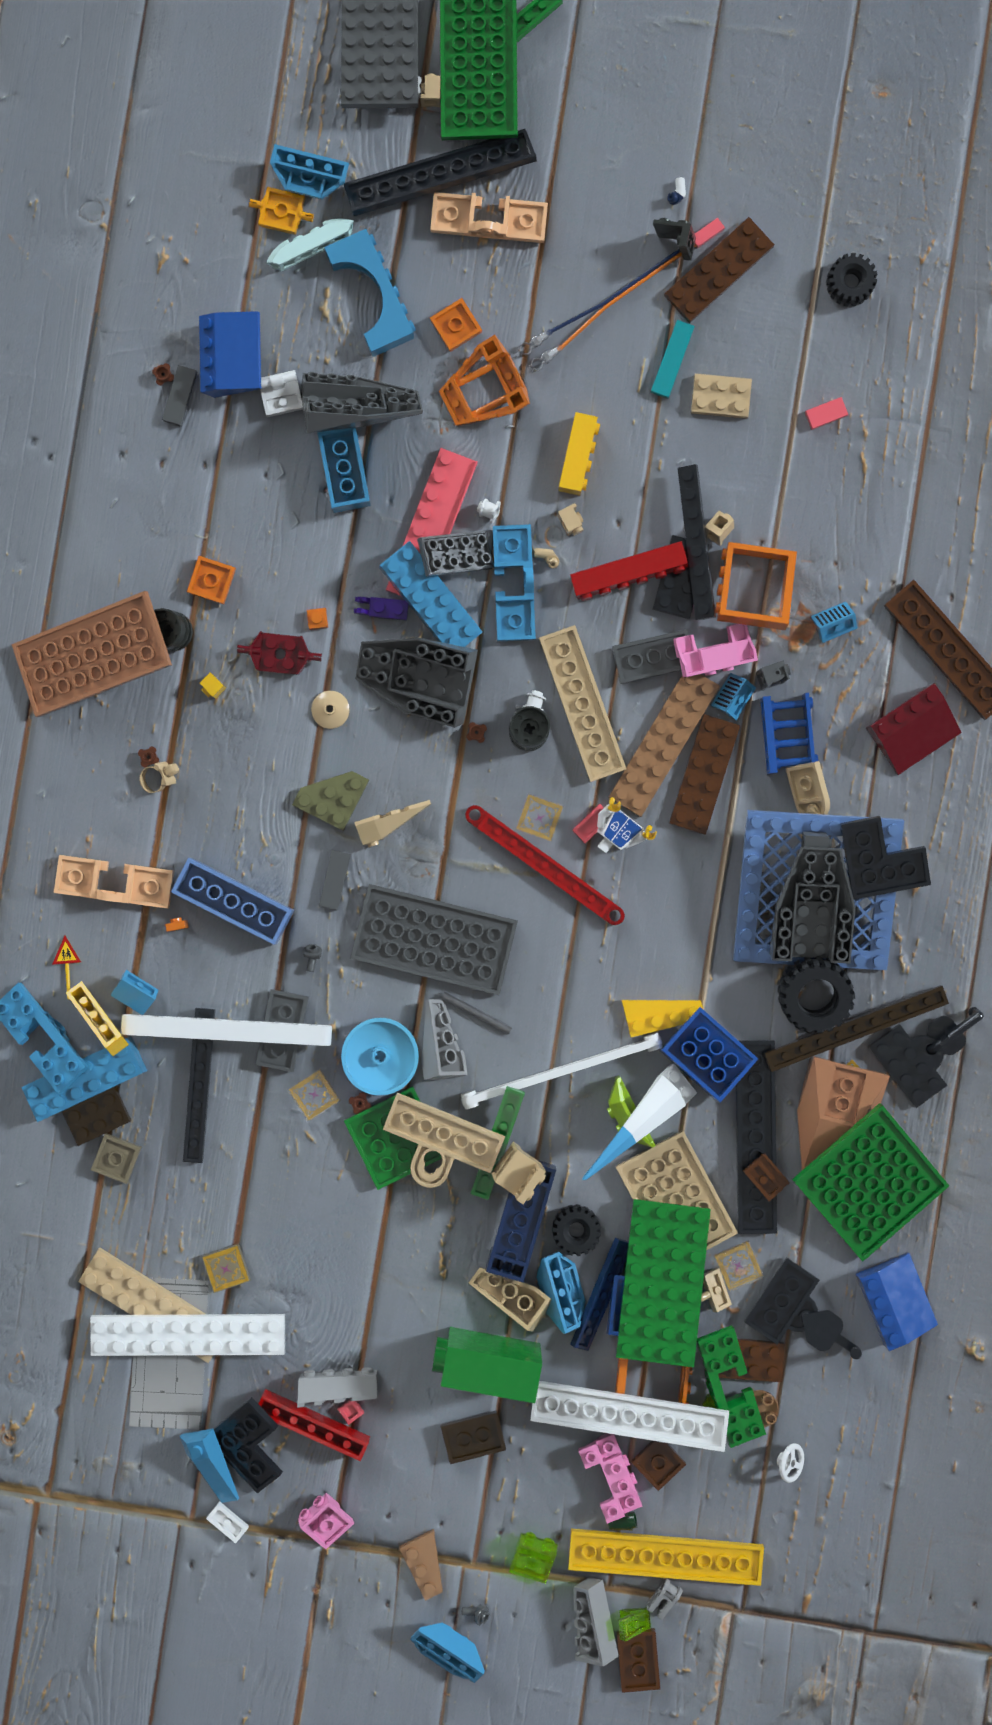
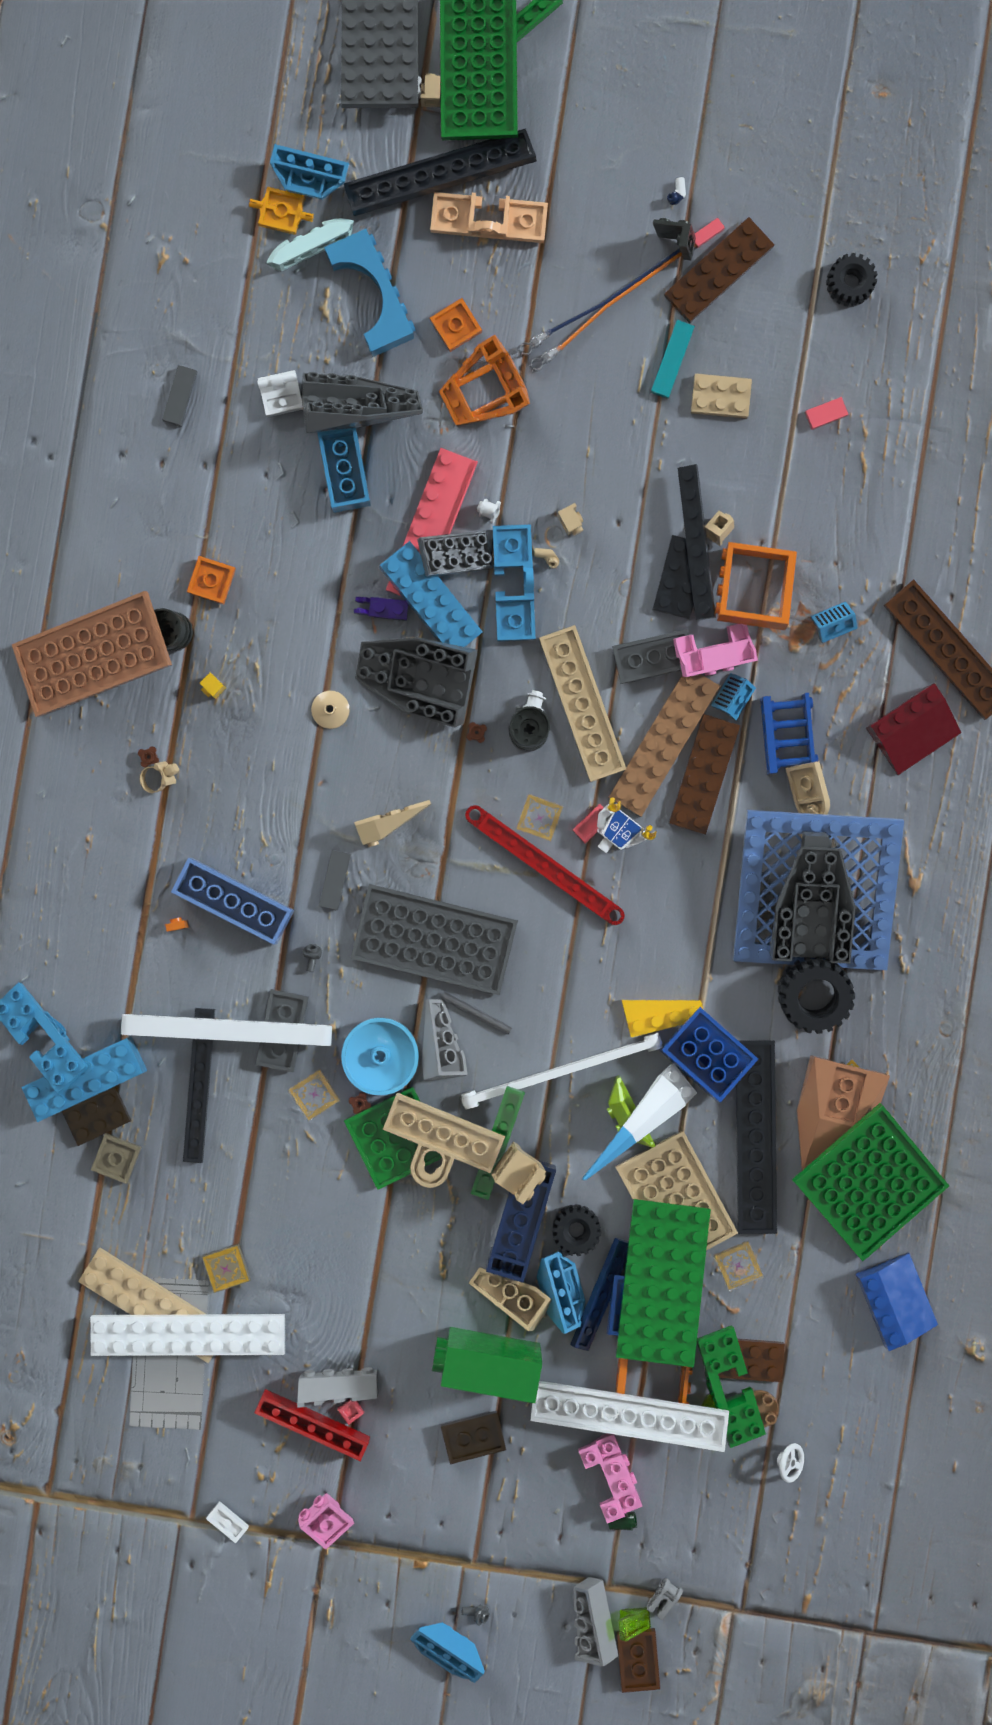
piece [52,936,81,1000] -> none
light nougat plate [54,855,174,909] -> none
yellow brick [66,981,129,1056] -> none
dark azure panel [111,970,159,1015] -> none
copper plate [152,363,174,386] -> none
dark azure wedge [180,1429,239,1503] -> none
blue slope [199,311,261,398] -> none
black plate [213,1397,283,1493] -> none
dark red plate [237,631,322,675] -> none
olive plate [292,771,369,831] -> none
orange plate [307,608,328,630] -> none
medium nougat wing [399,1529,443,1601] -> none
clear neon green plate [509,1532,558,1584] -> none
yellow brick [558,412,600,496] -> none
yellow plate [568,1528,764,1586] -> none
red brick [570,541,688,601] -> none
reddish brown plate [631,1441,686,1491] -> none
tan plate [701,1268,732,1312] -> none
reddish brown plate [743,1153,790,1201] -> none
black plate [744,1257,862,1359] -> none
dark grey hinge [756,660,791,691] -> none
dark brown plate [763,985,949,1072] -> none
black plate [840,816,931,900] -> none
black plate [868,1007,984,1108] -> none

